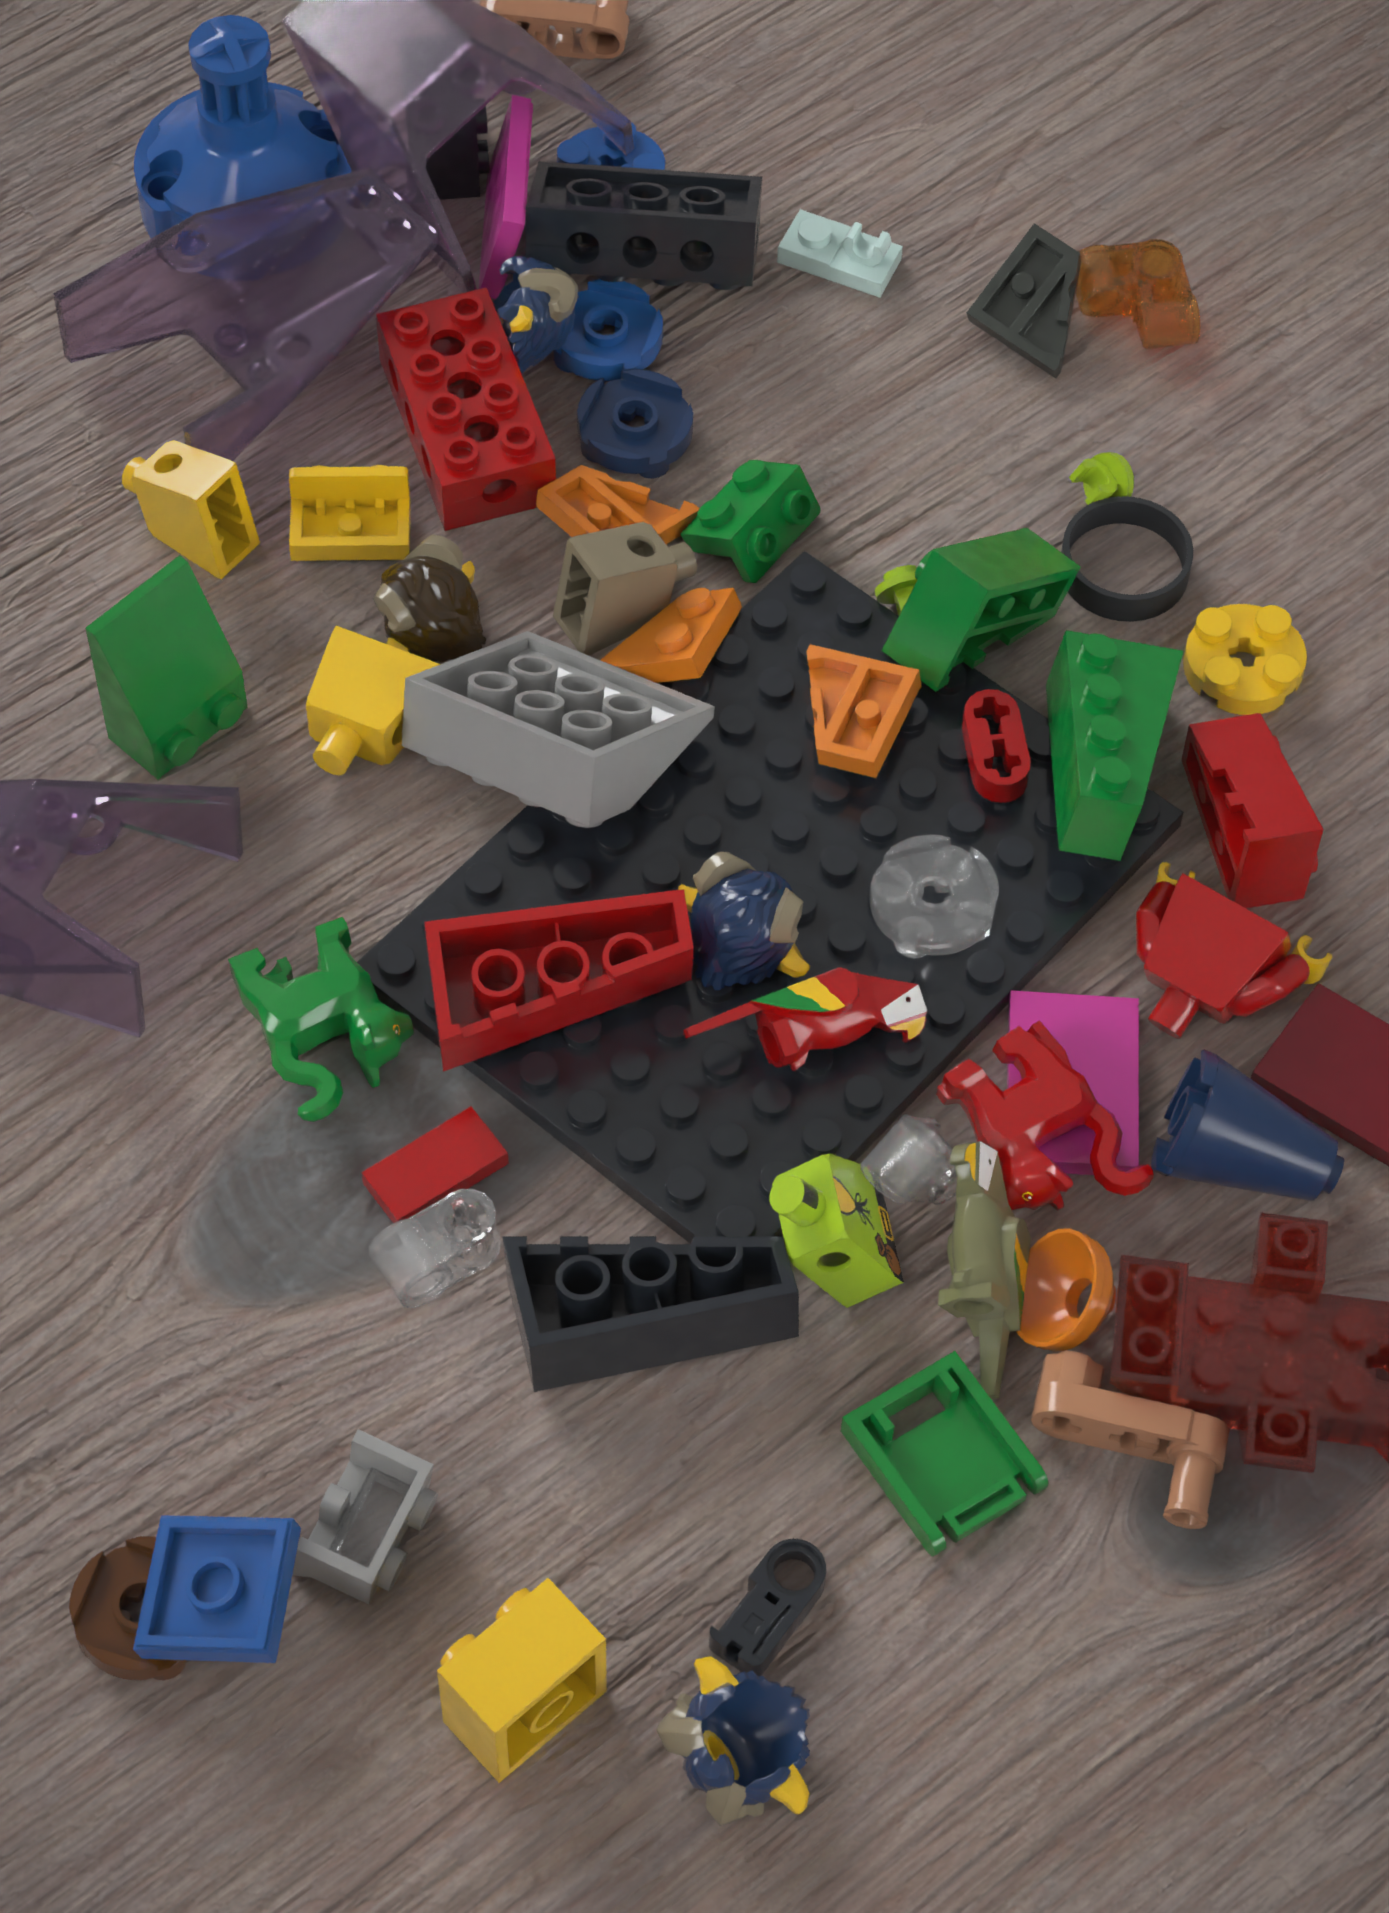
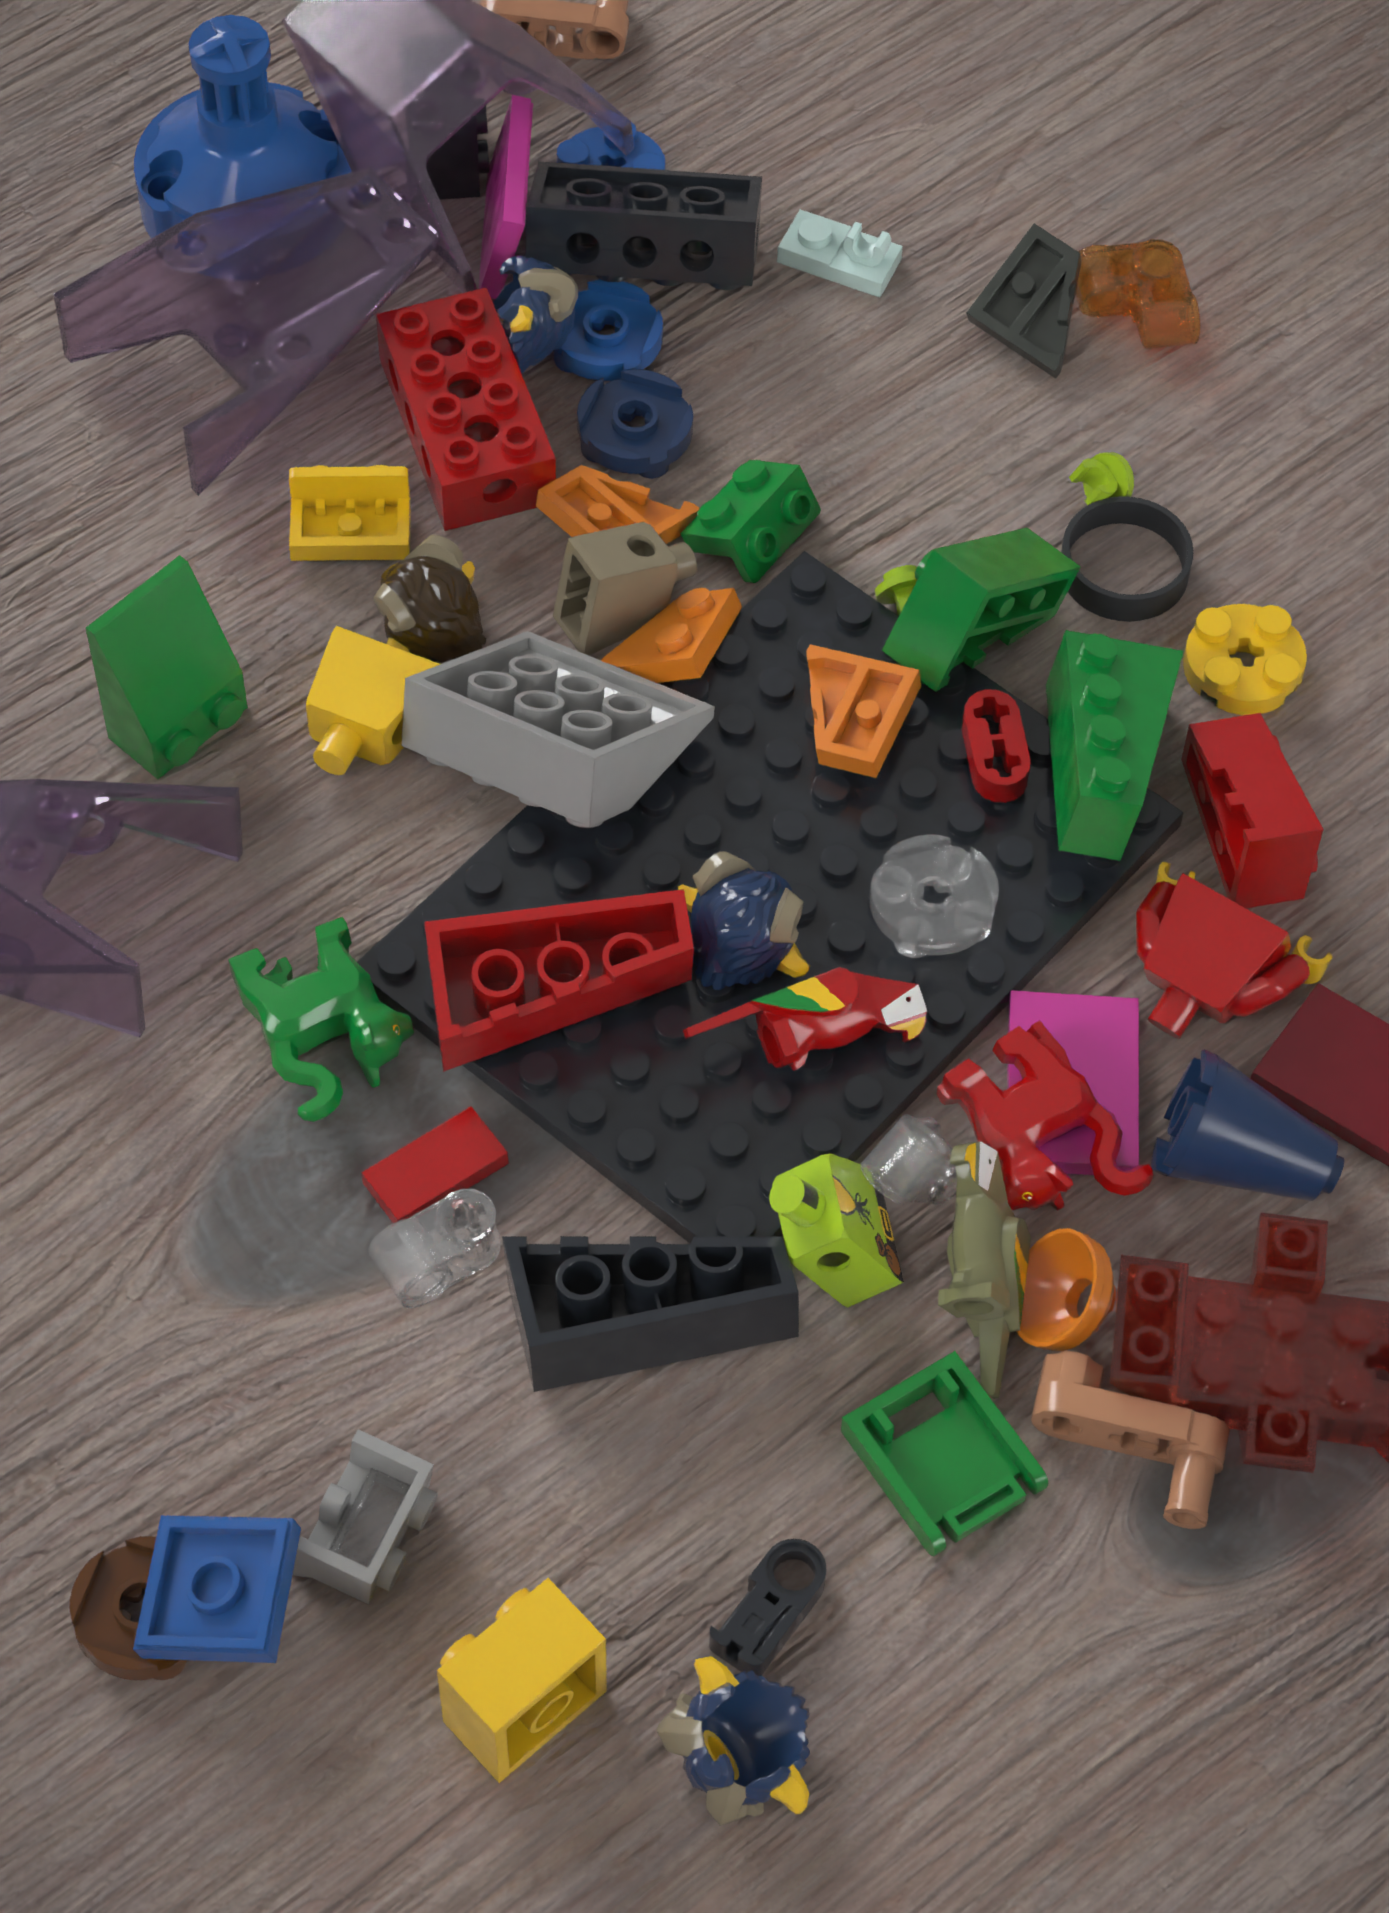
yellow torso [122,440,260,580] -> none

